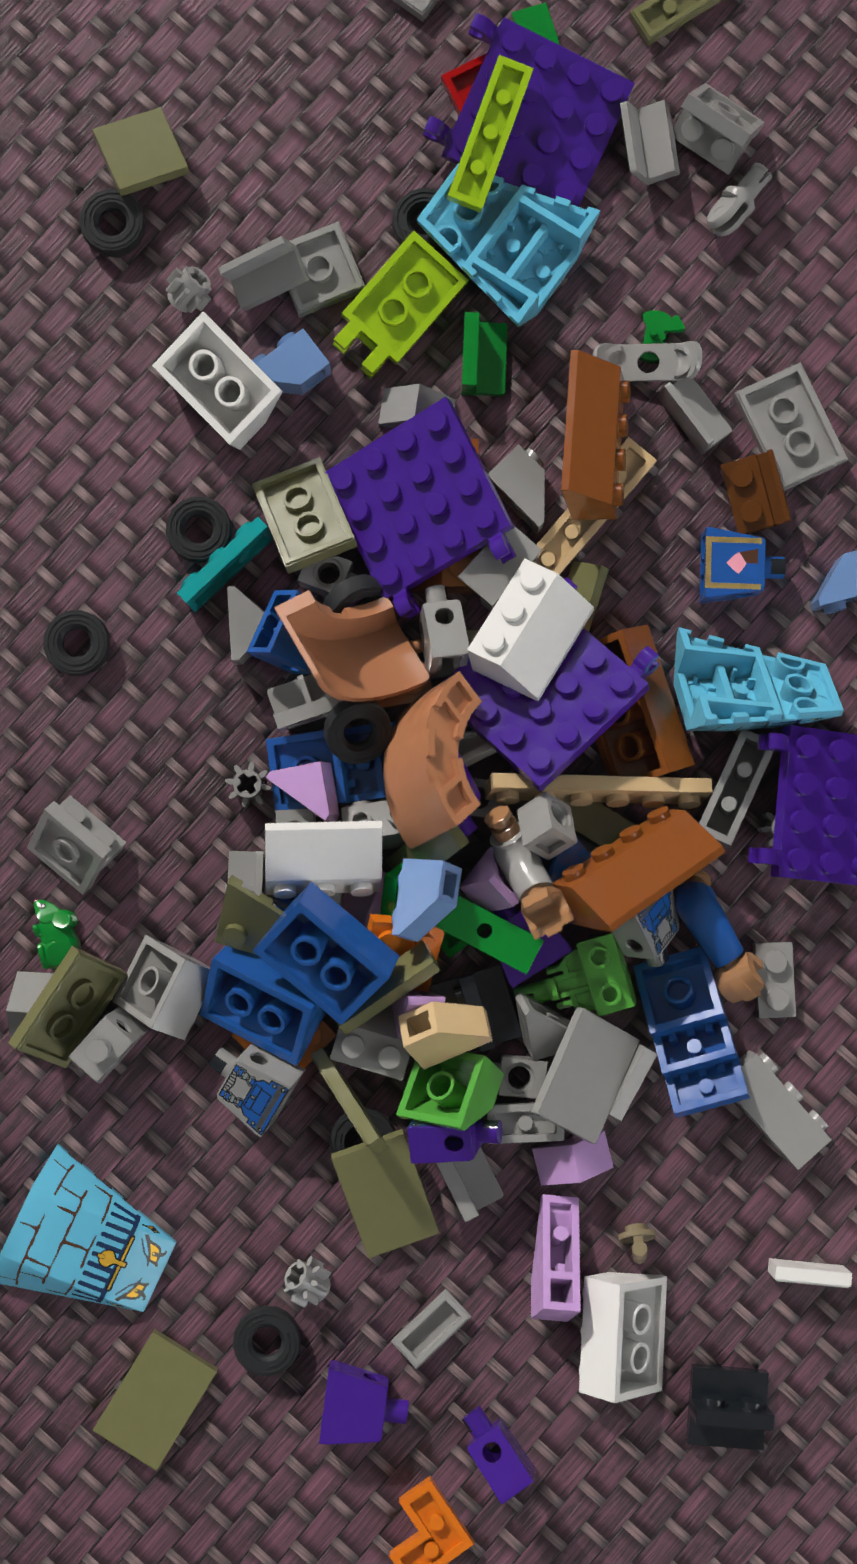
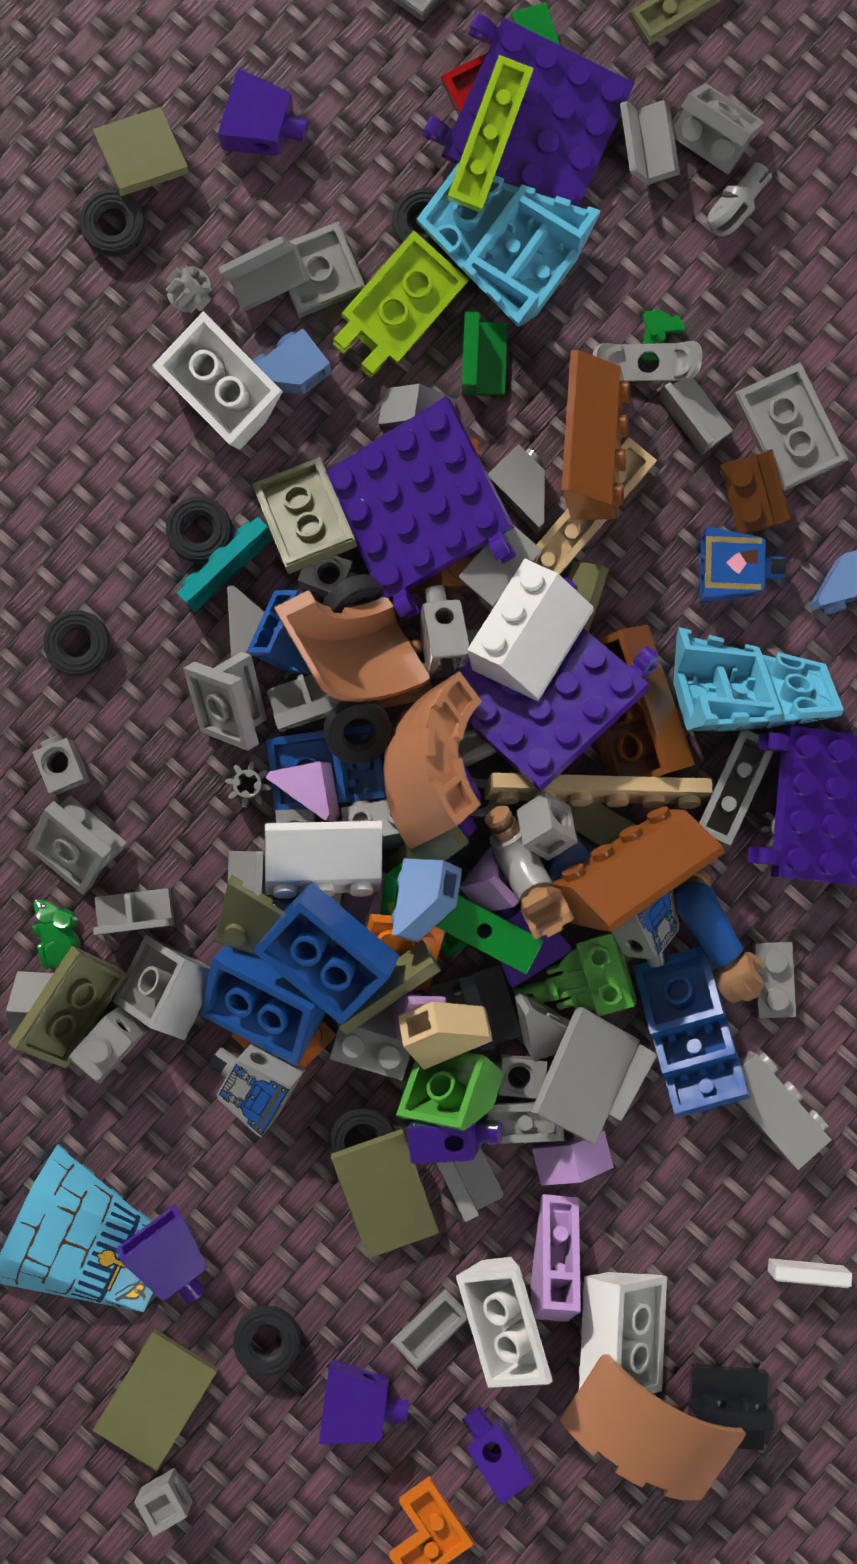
light grey gear [284,1256,331,1308] -> none
olive tile [311,1047,389,1155] -> none
dark tan plate [618,1223,656,1264] -> none
none -> light grey brick [32,735,90,795]
none -> light grey panel [93,888,175,935]
none -> dark purple torso [116,1205,207,1303]
none -> light grey brick [134,1468,193,1537]
none -> light grey bracket [183,652,267,751]
none -> dark purple torso [218,69,309,156]
none -> white slope [456,1257,553,1388]
none -> nougat panel [559,1354,746,1501]

